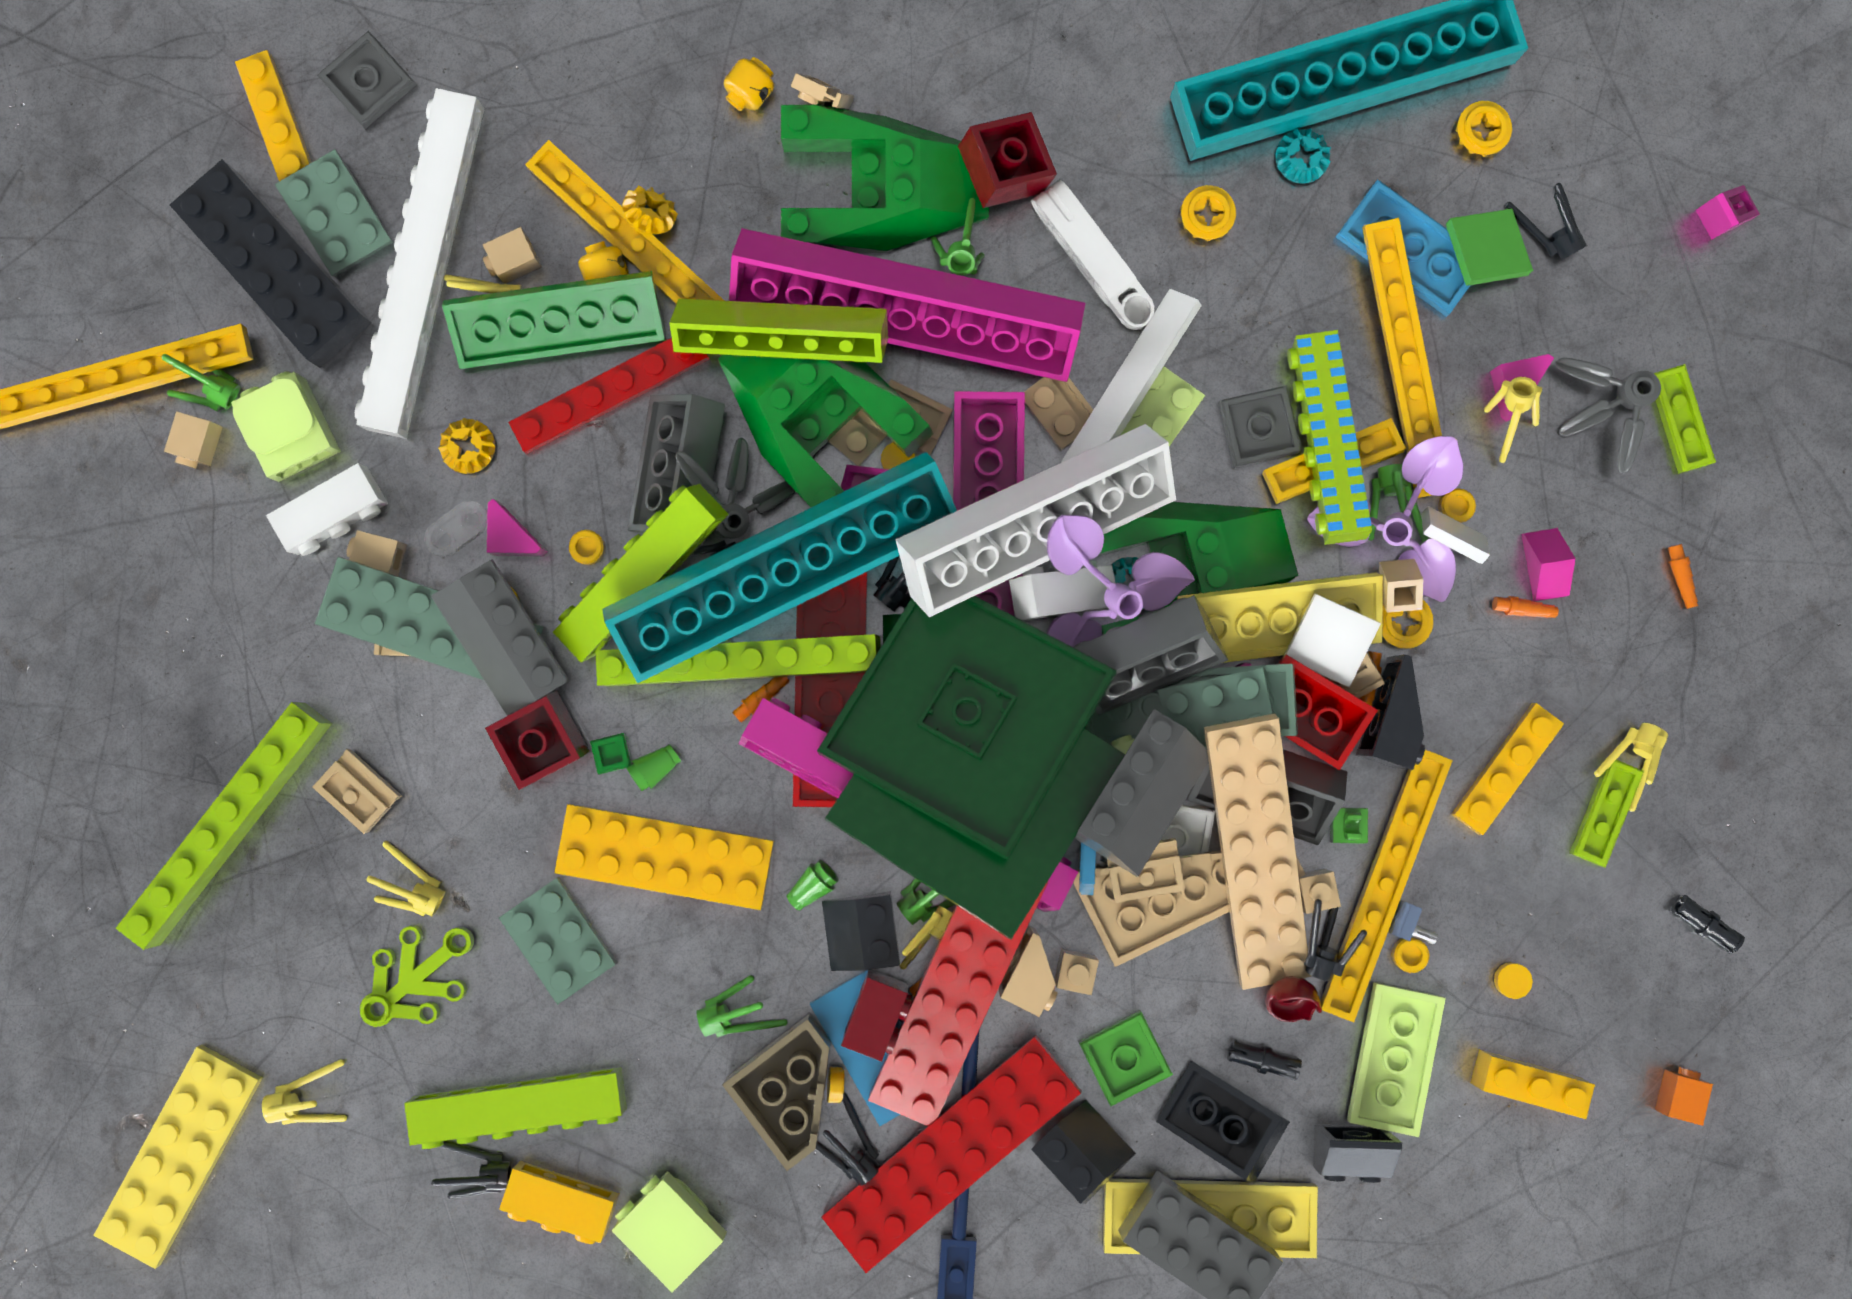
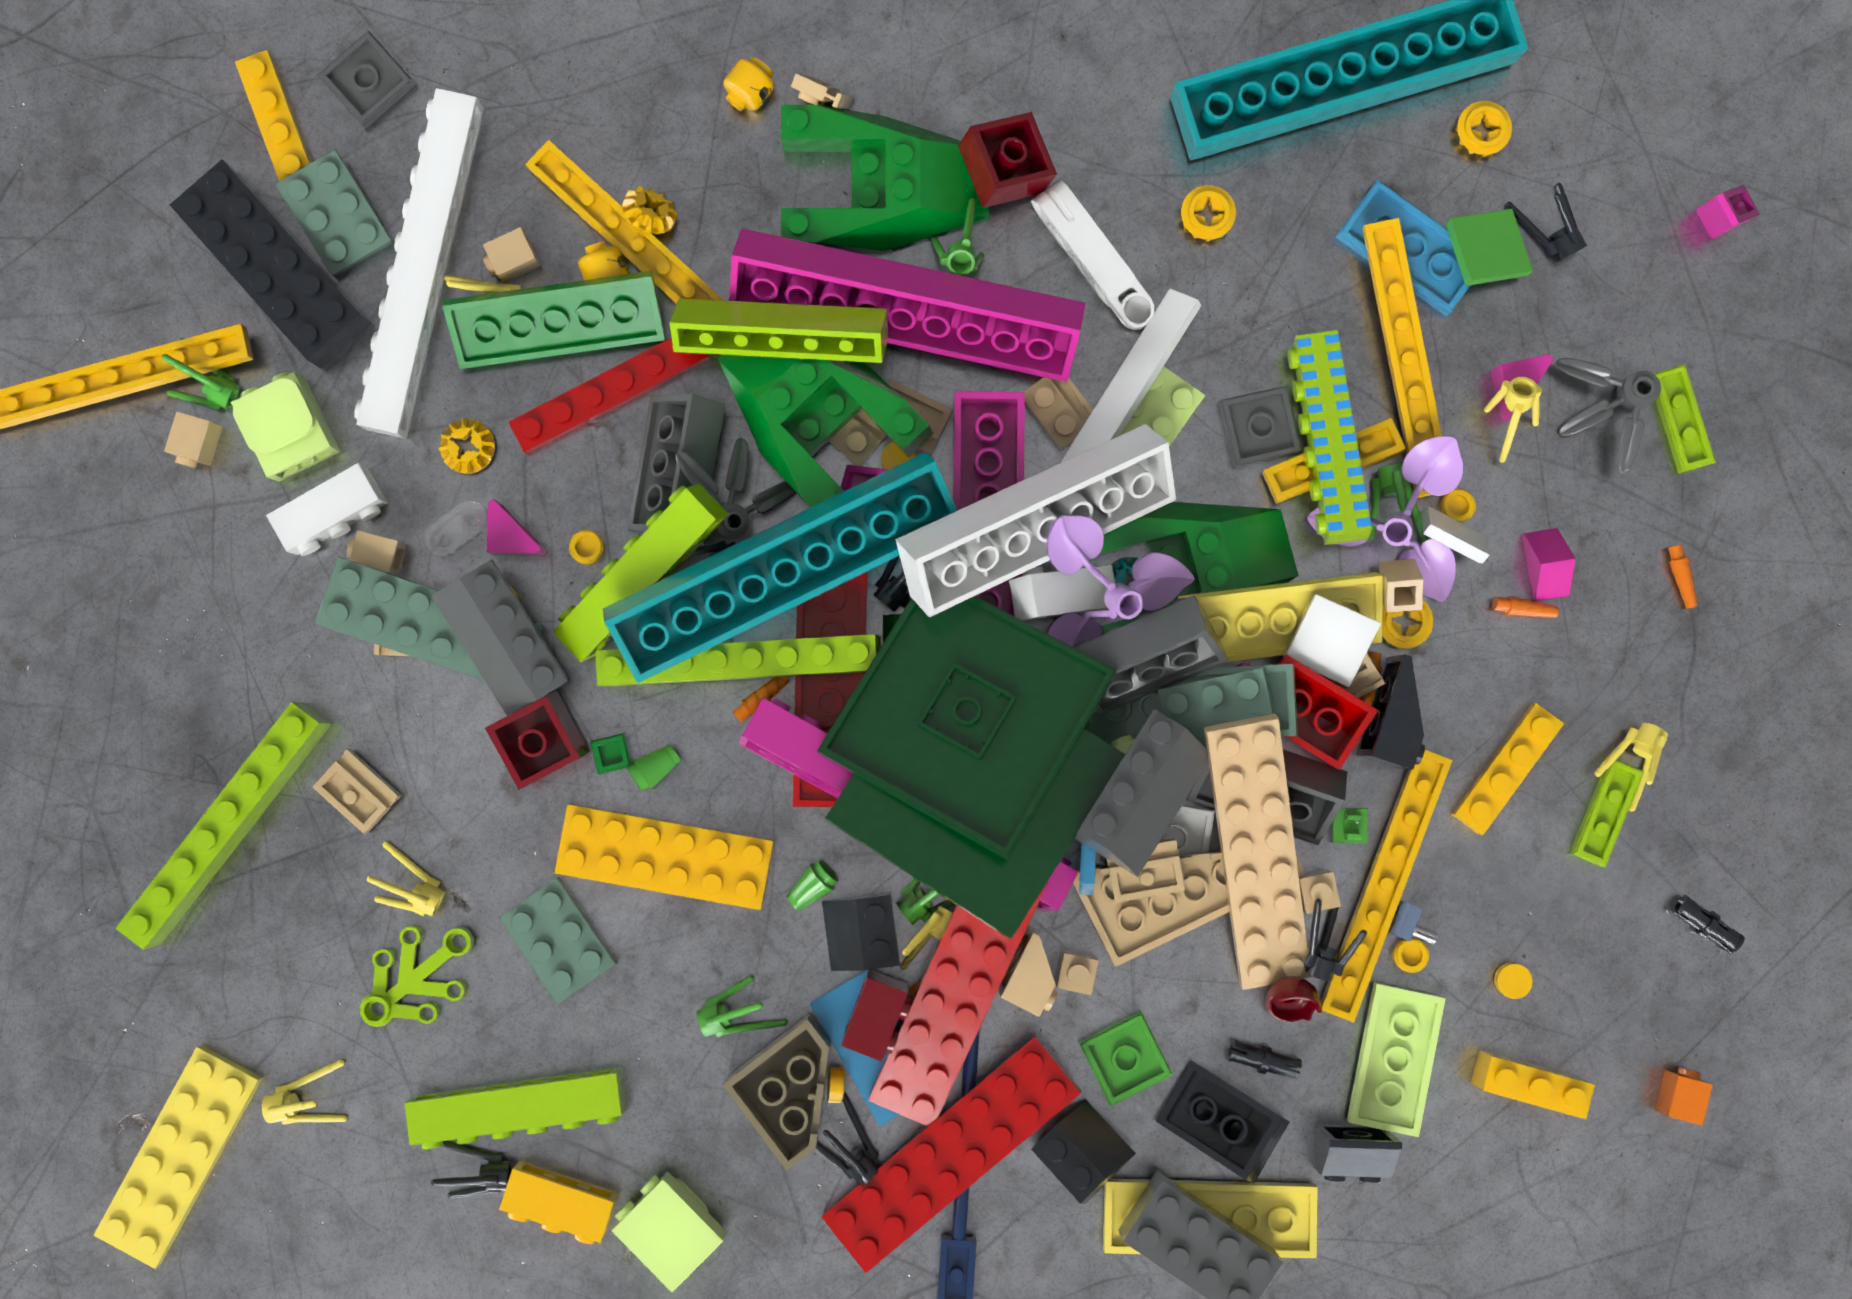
teal gear [1275,128,1331,184] -> none

